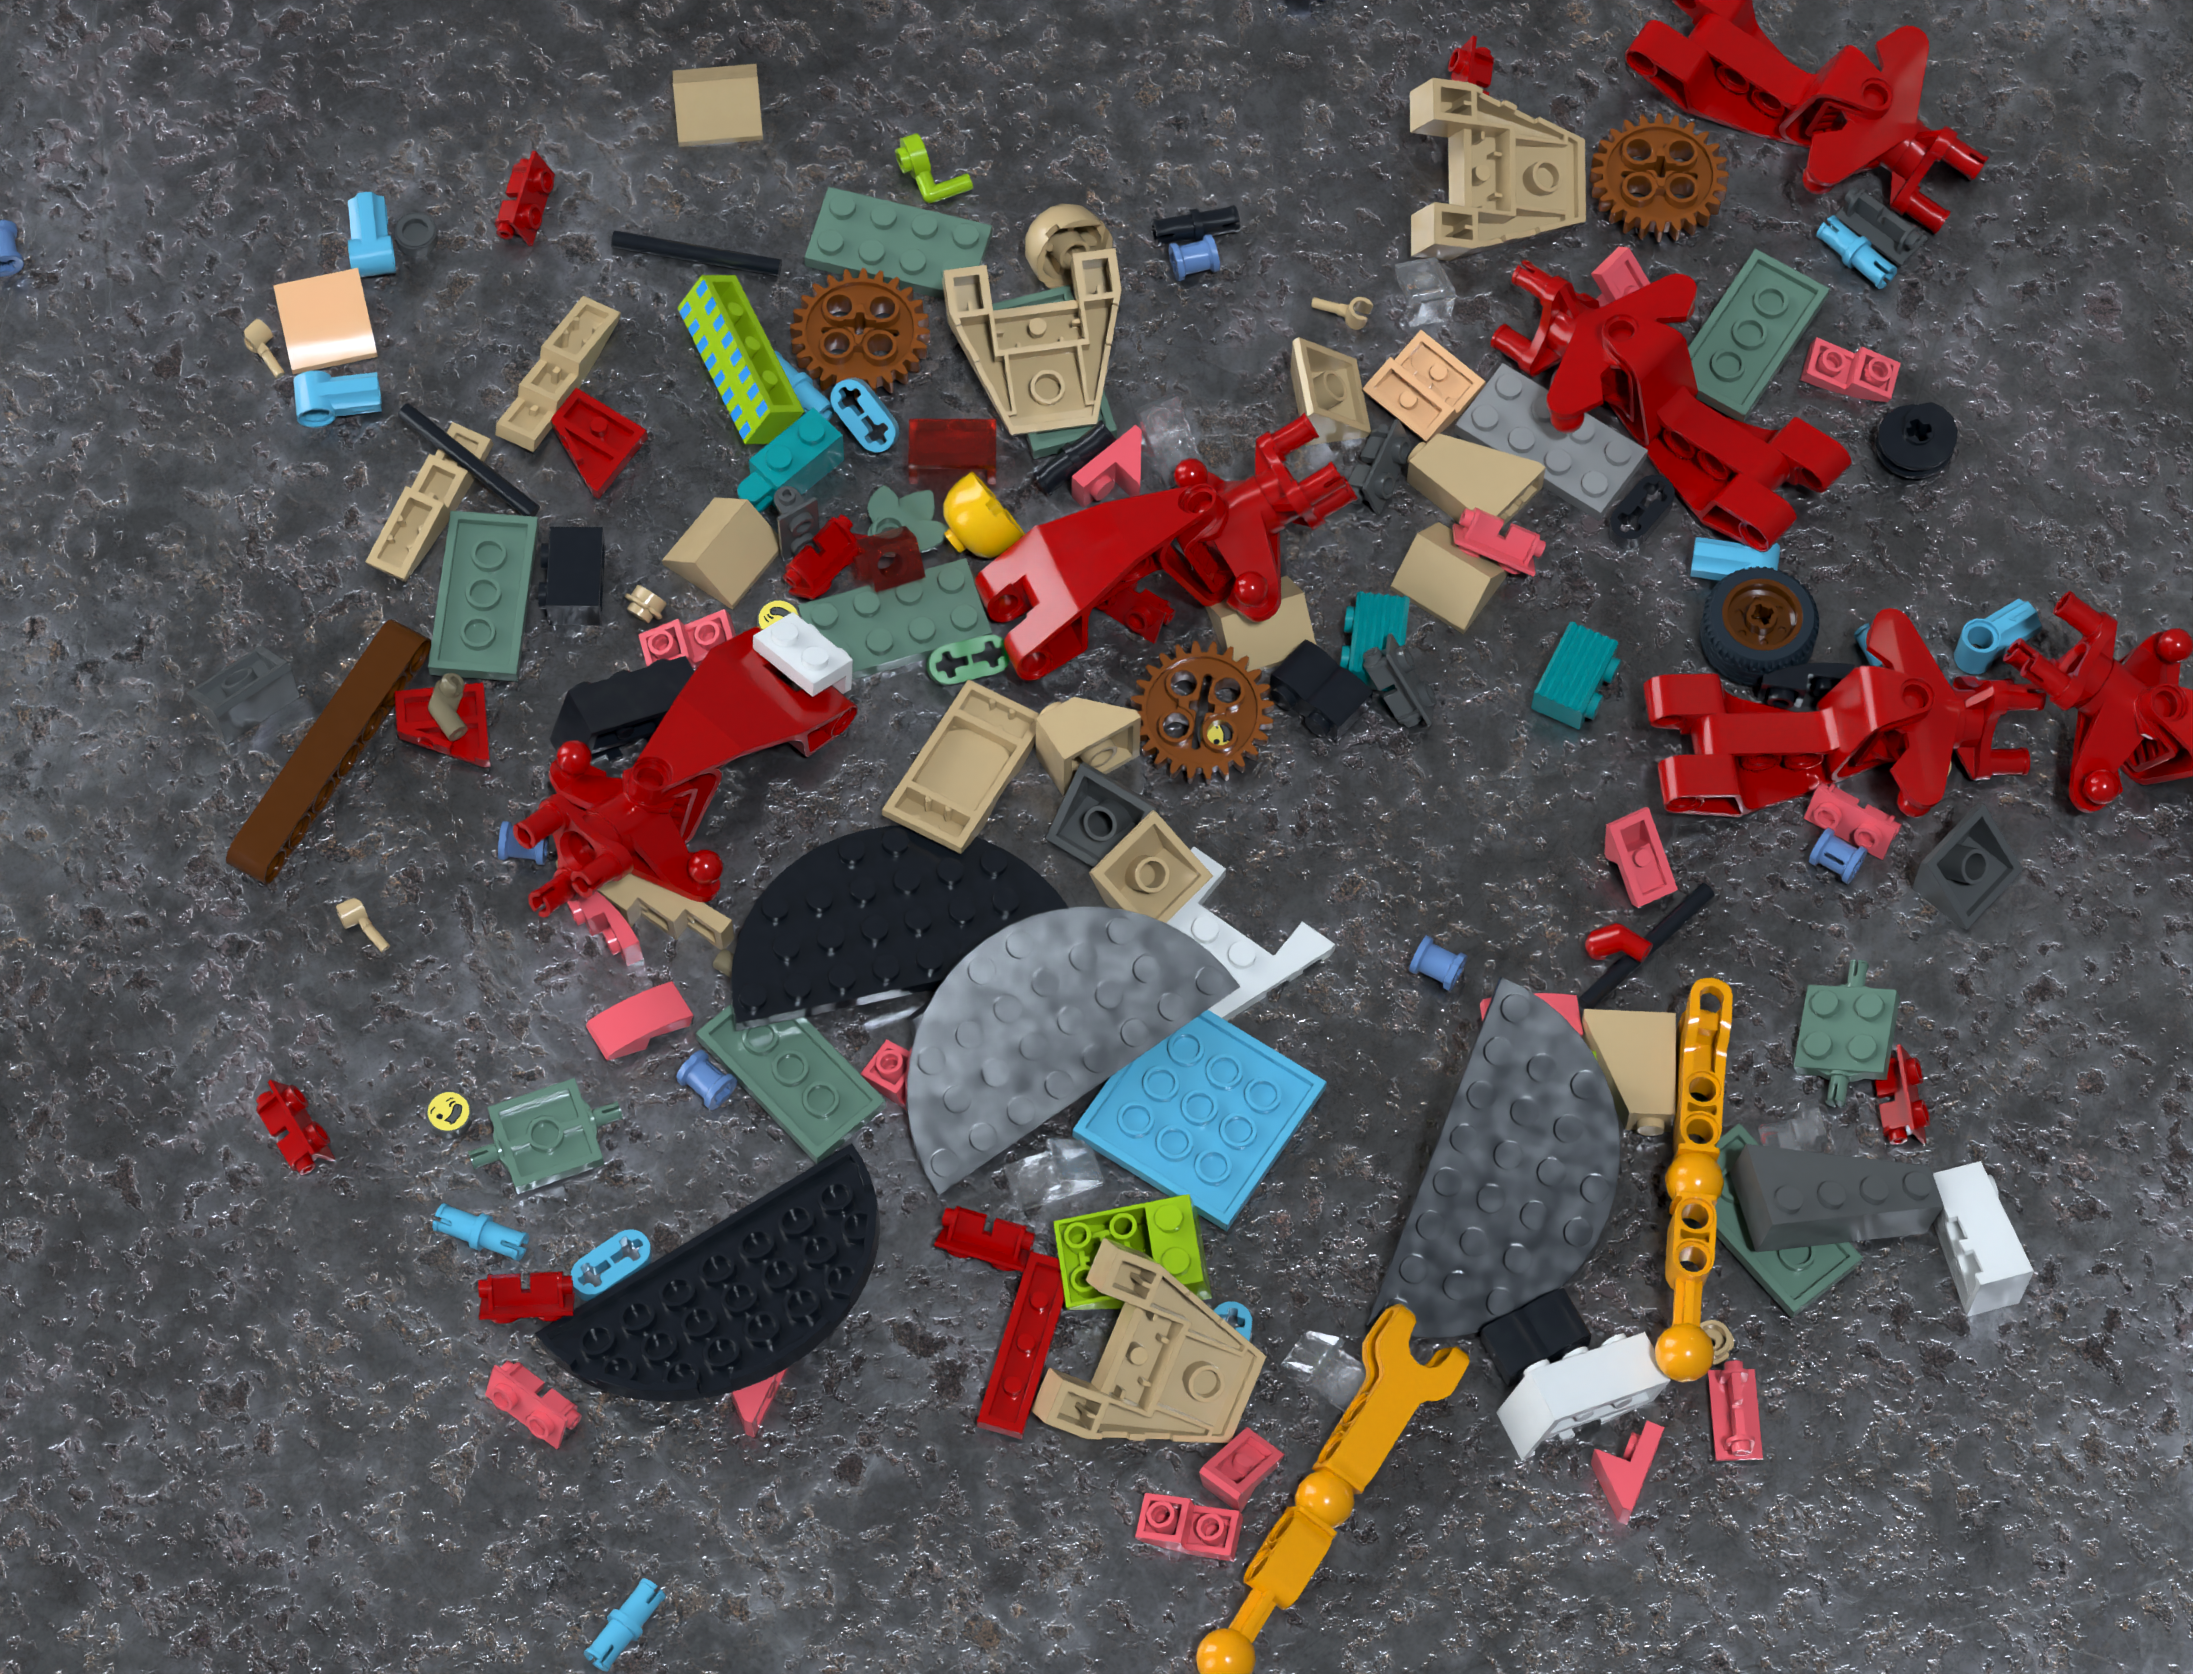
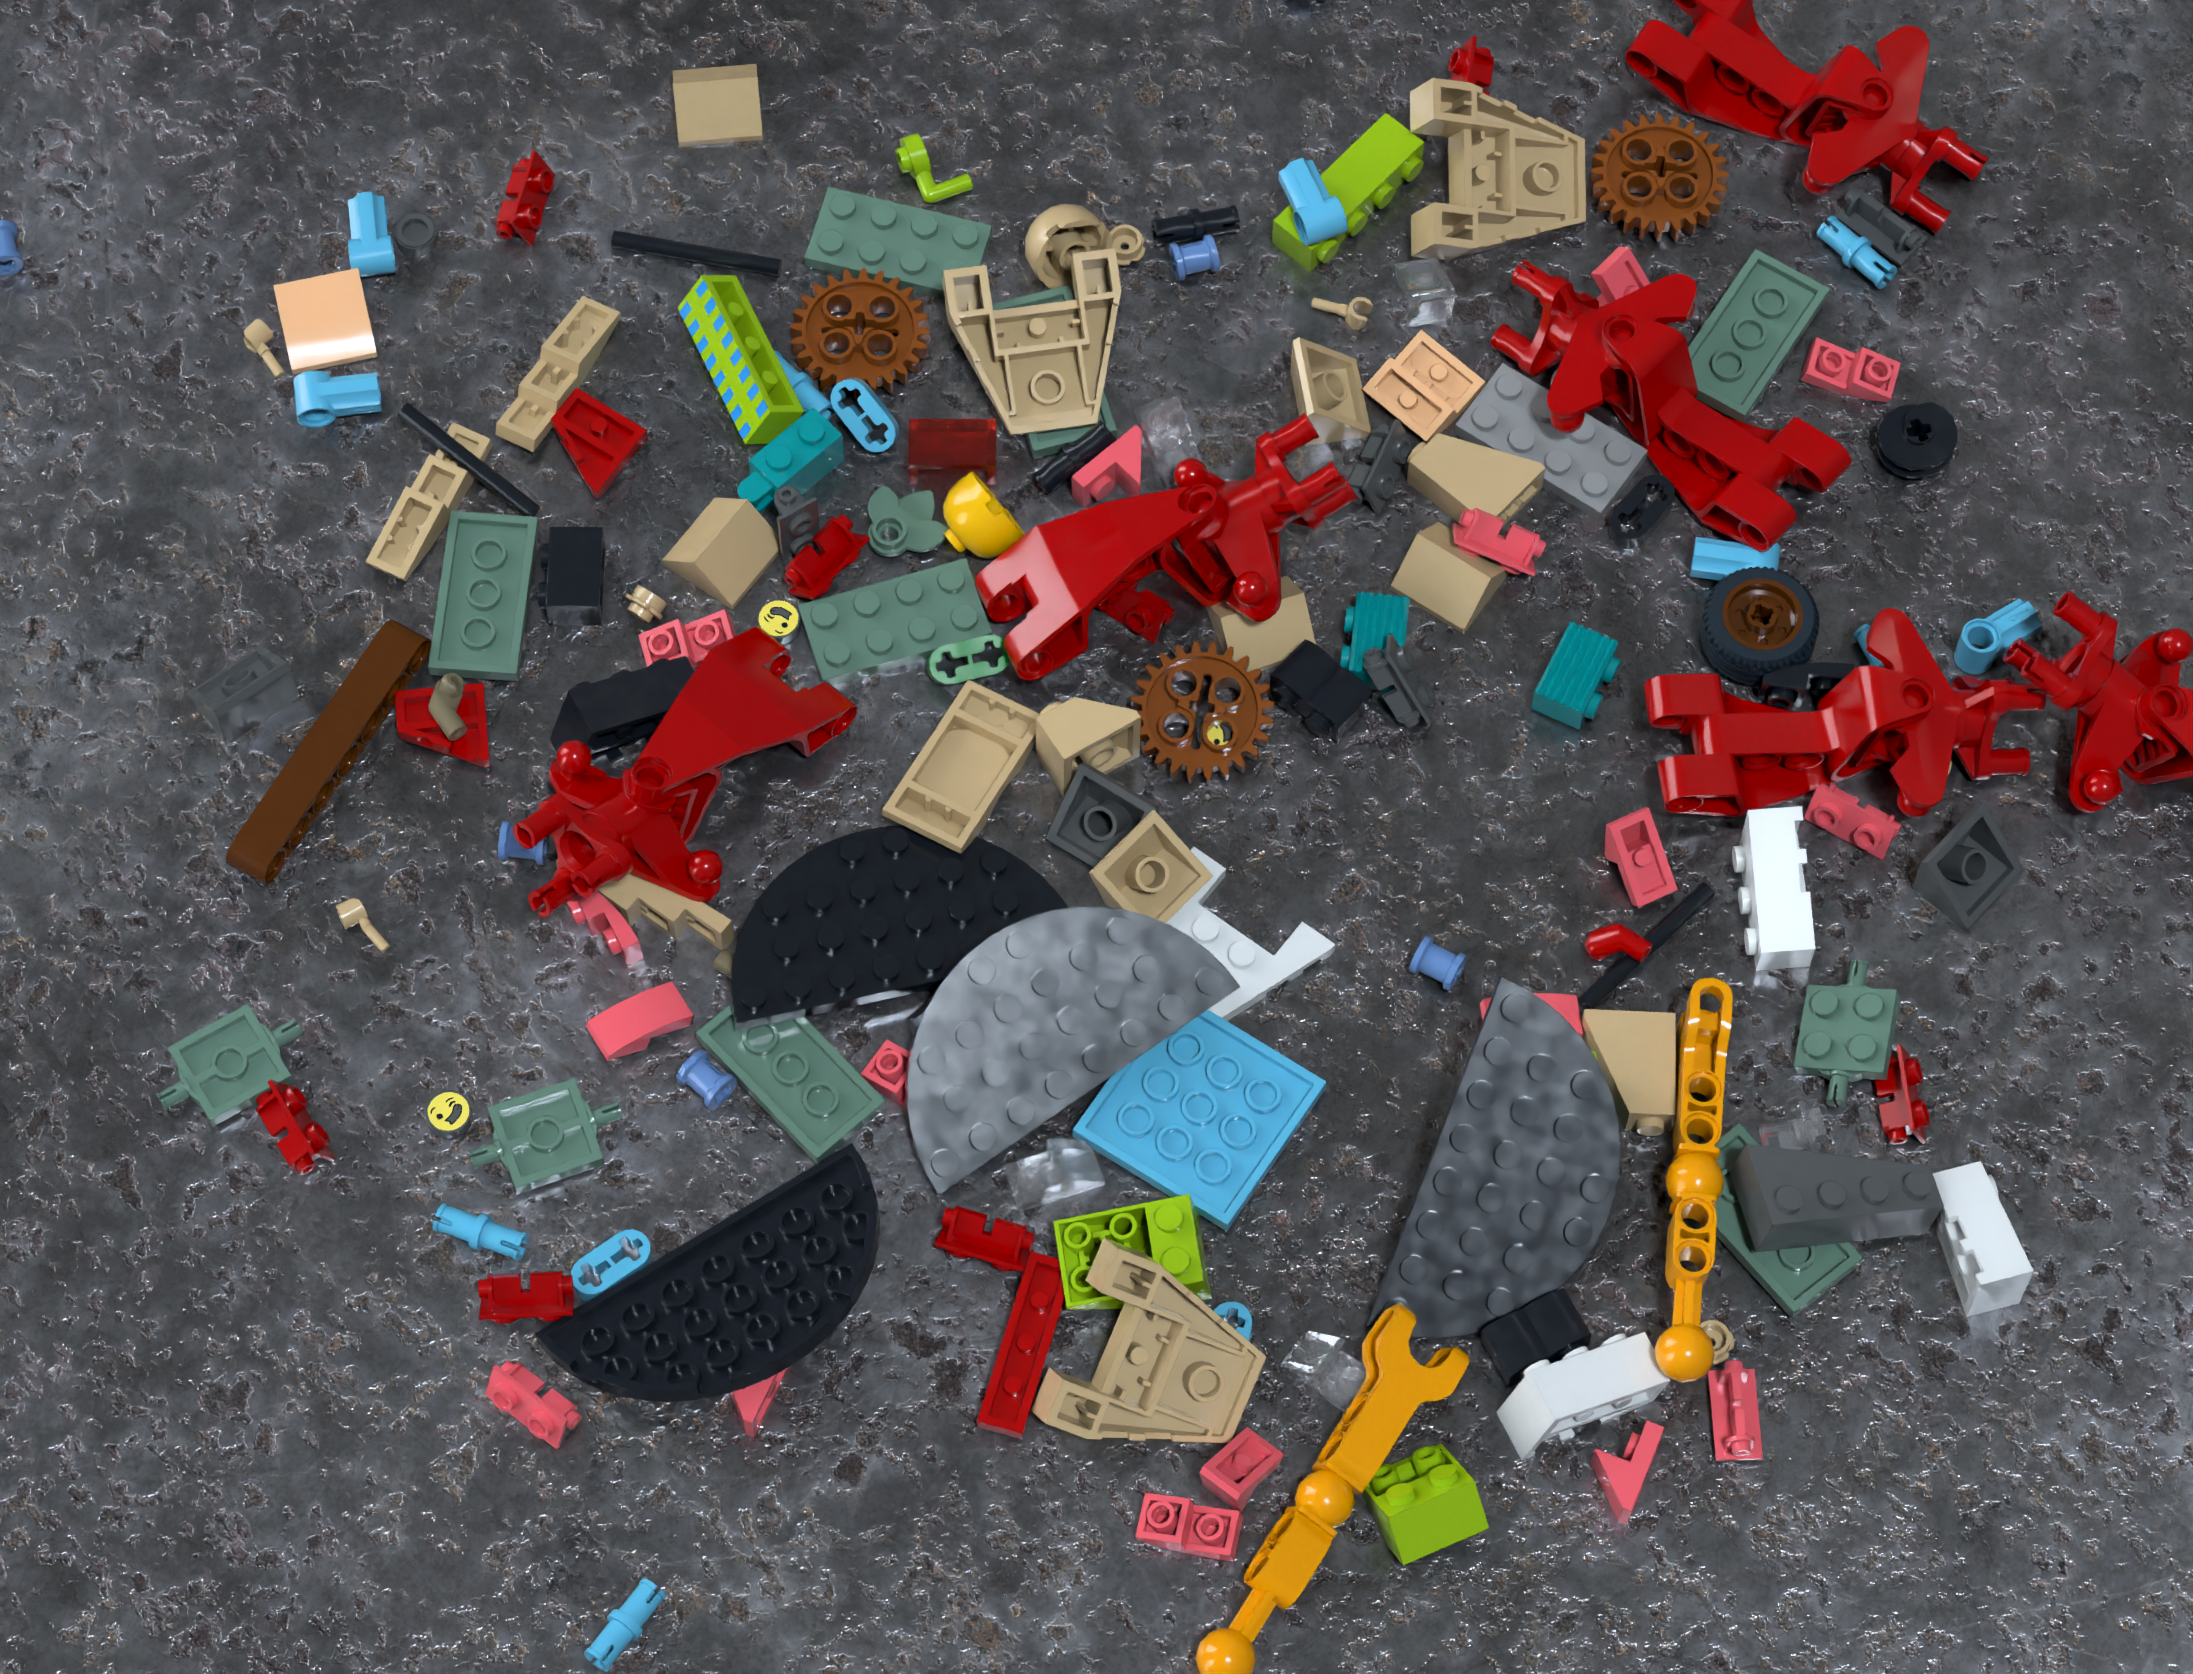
white bracket [753,612,853,697] -> none
clear red brick [853,526,926,592] -> none
medium blue bush [1808,827,1868,884] -> none
none -> sand green plate [156,1004,303,1127]
none -> tan plate [1110,225,1146,266]
none -> lime brick [1272,113,1424,272]
none -> medium azure piece [1278,158,1348,246]
none -> lime slope [1362,1443,1489,1565]
none -> white wedge [1732,806,1815,971]

